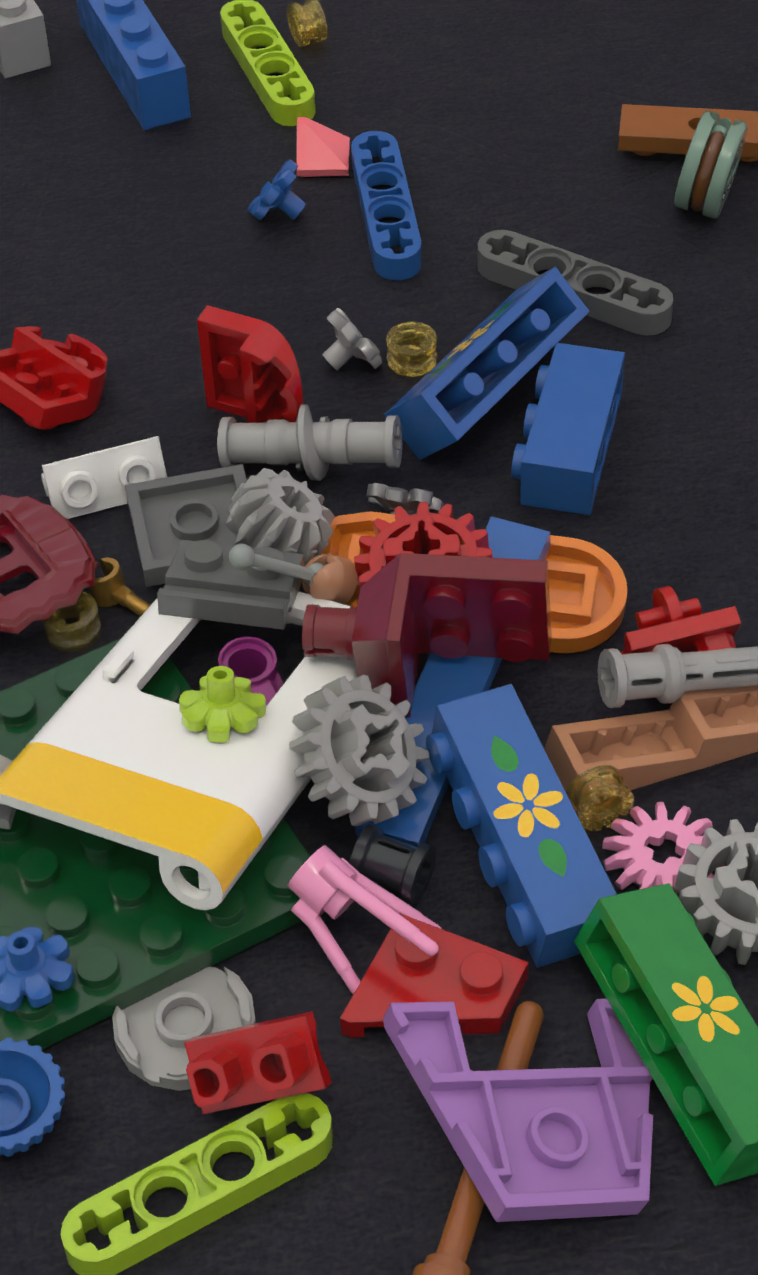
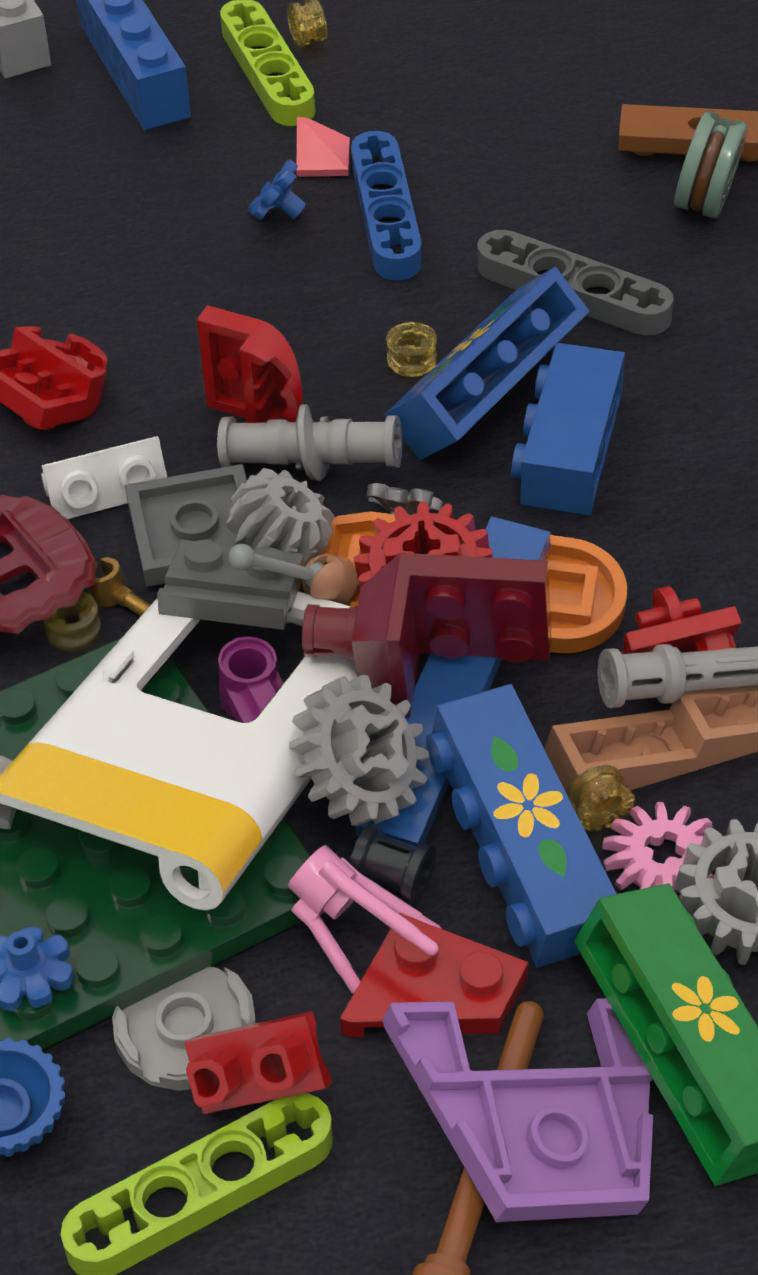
lime plant [179,666,266,743] -> none
light grey plant [322,308,382,371] -> none

